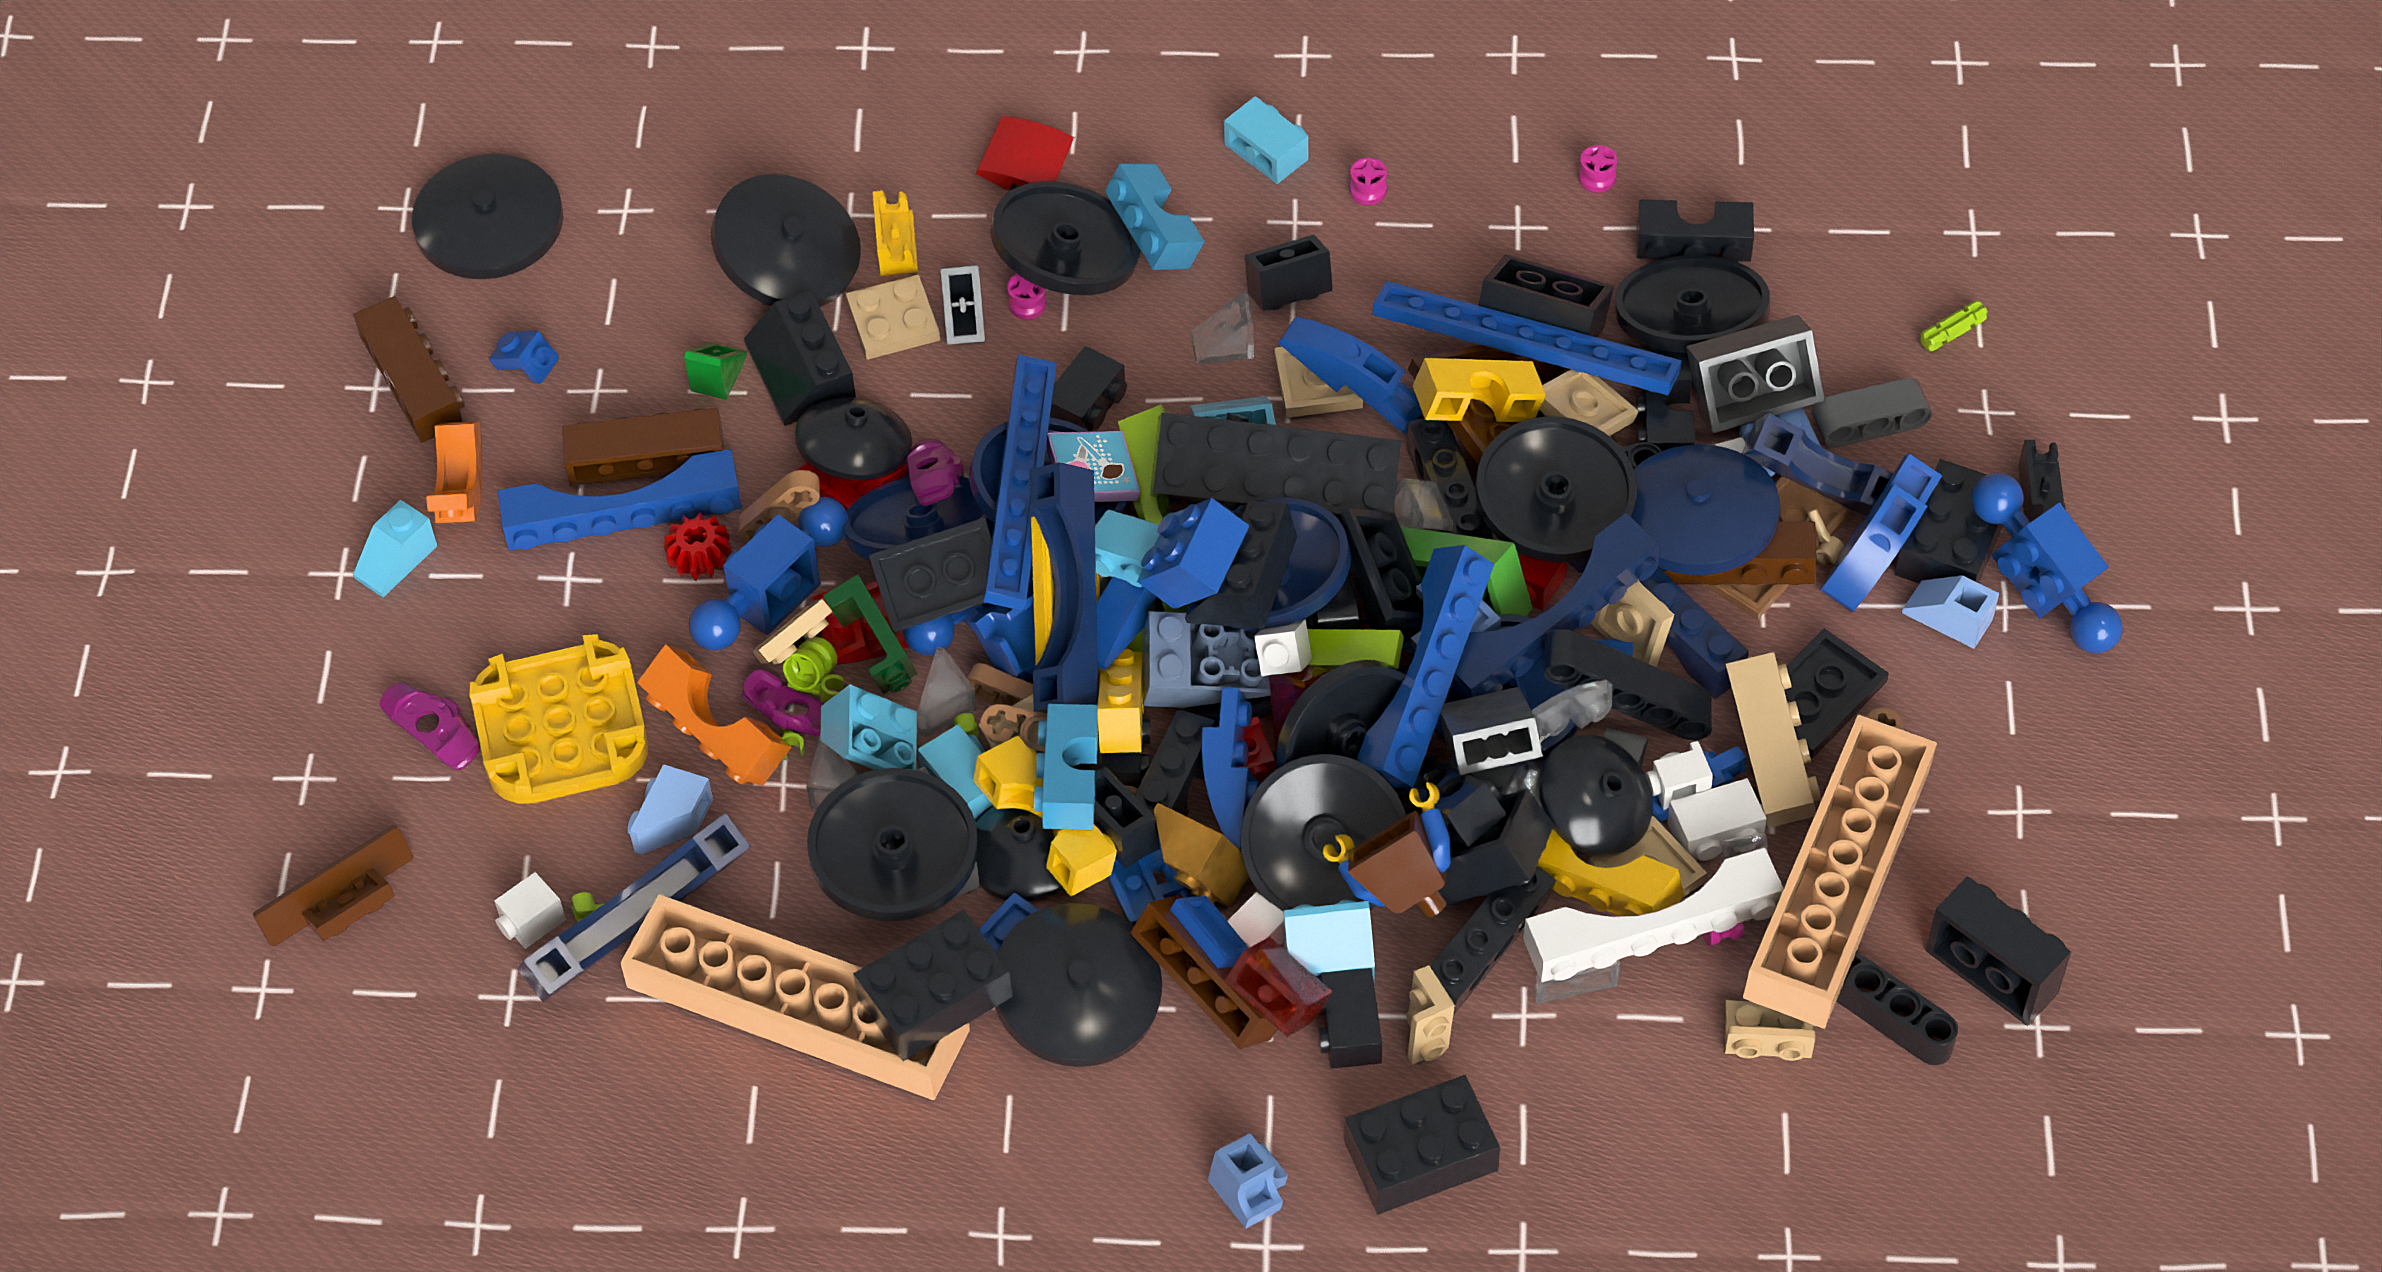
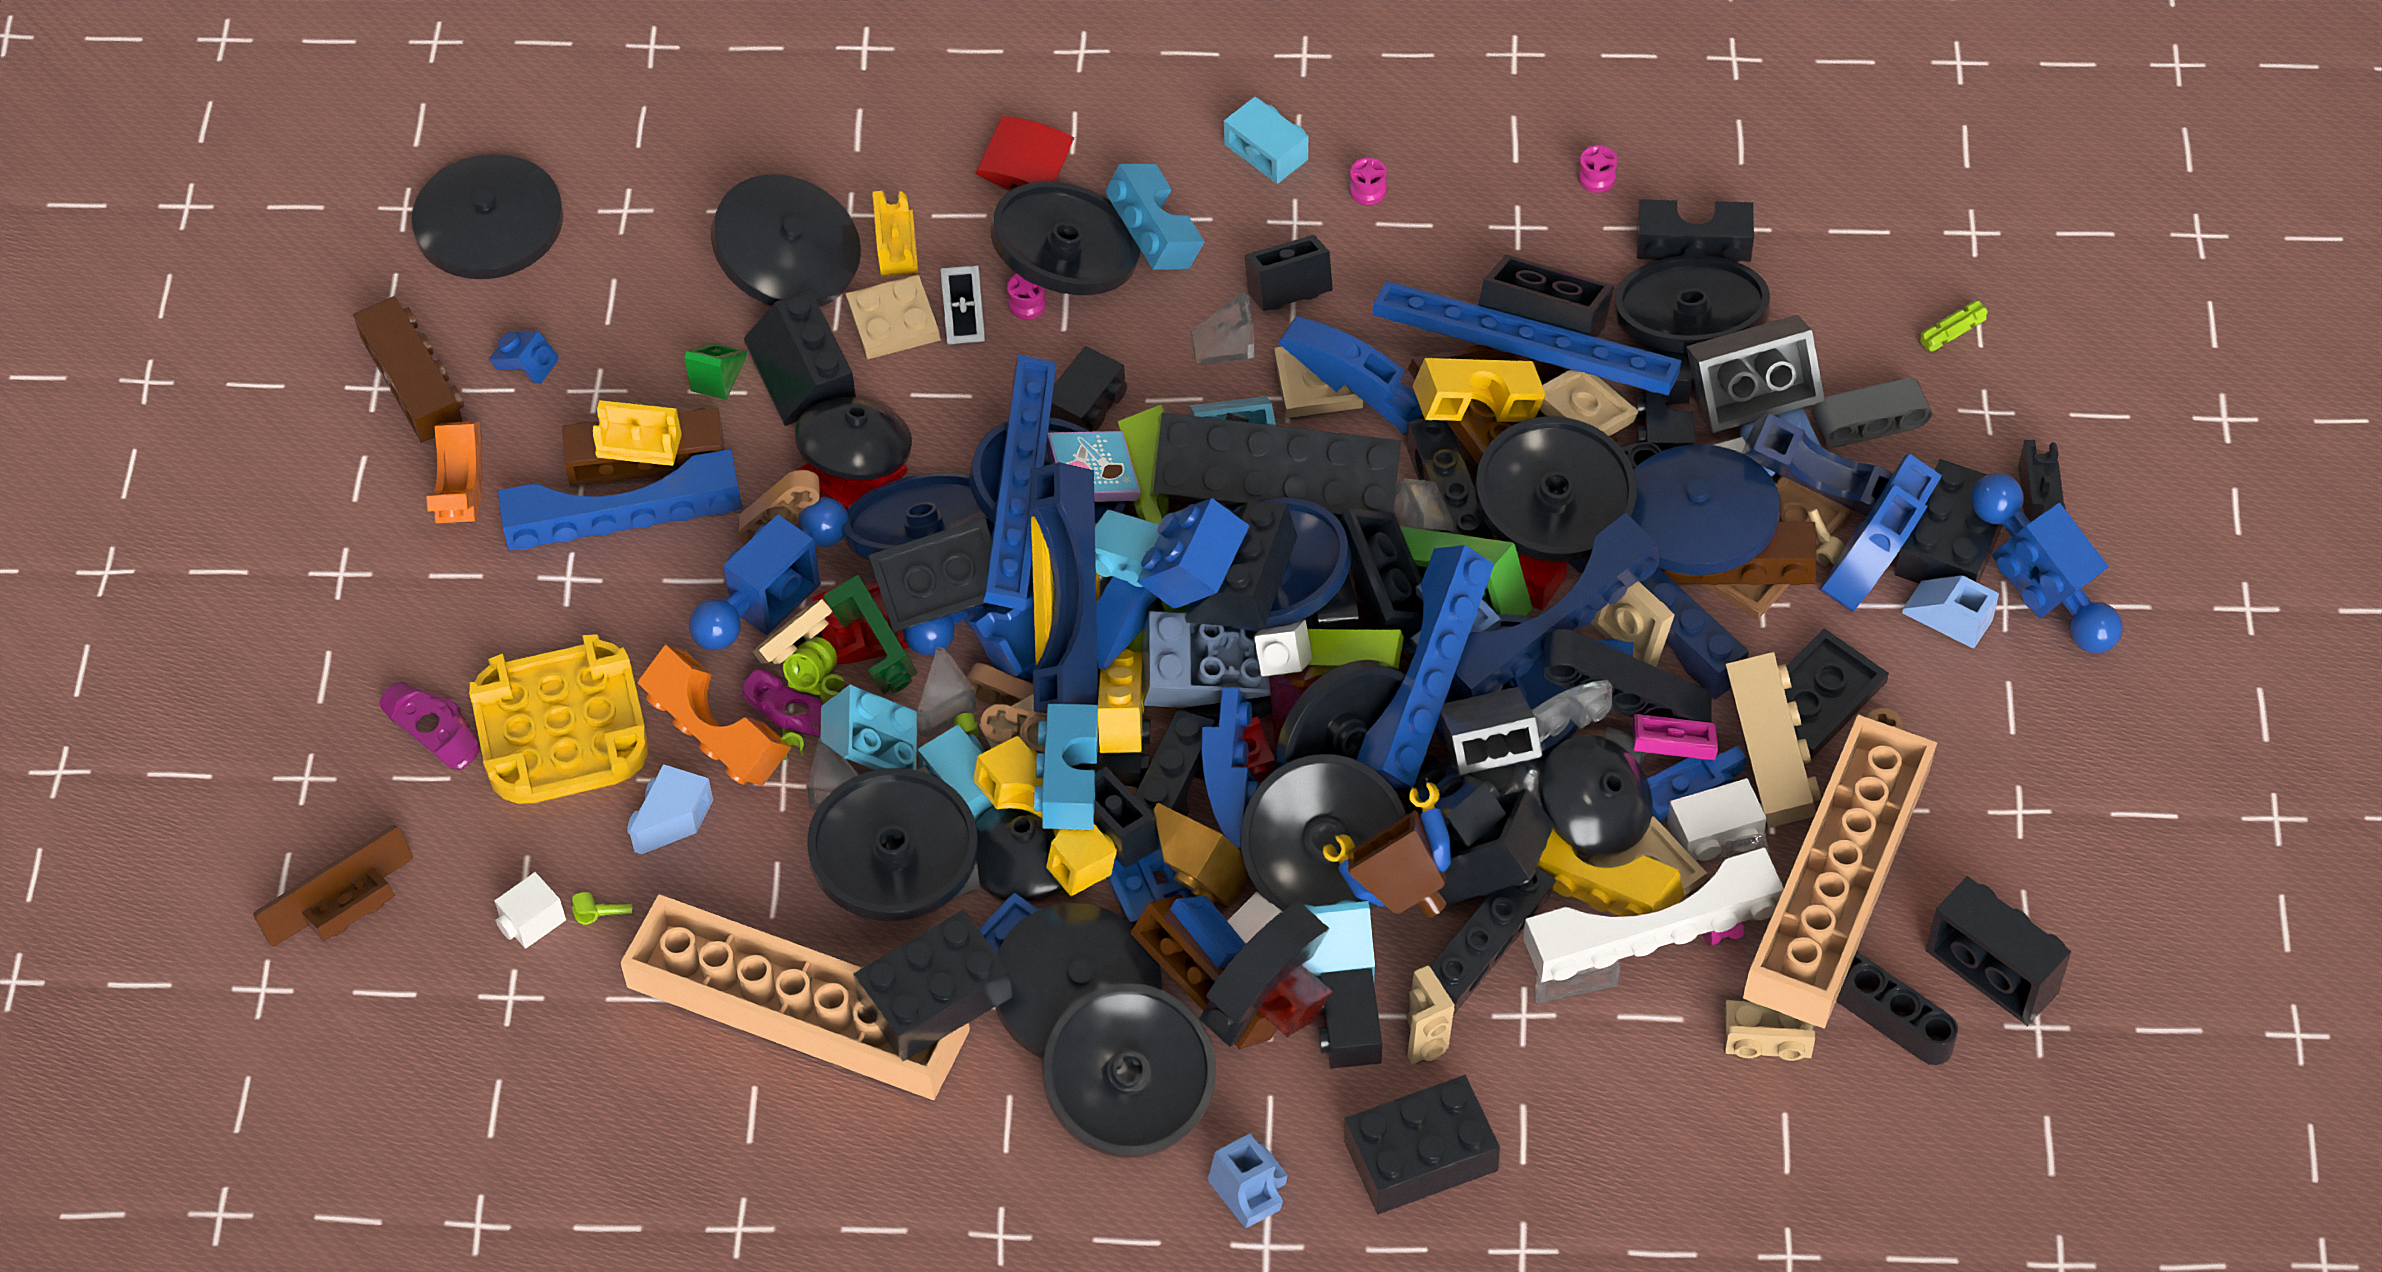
medium azure slope [353,499,437,598] -> none
arch [517,813,751,1002] -> none
red gear [663,512,732,581] -> none
magenta piece [907,439,964,506] -> none
white brick [1645,741,1713,810] -> none
none -> yellow hinge [593,400,682,466]
none -> black dish [1042,983,1216,1157]
none -> black arch [1199,901,1330,1047]
none -> dark pink tile [1631,714,1718,760]

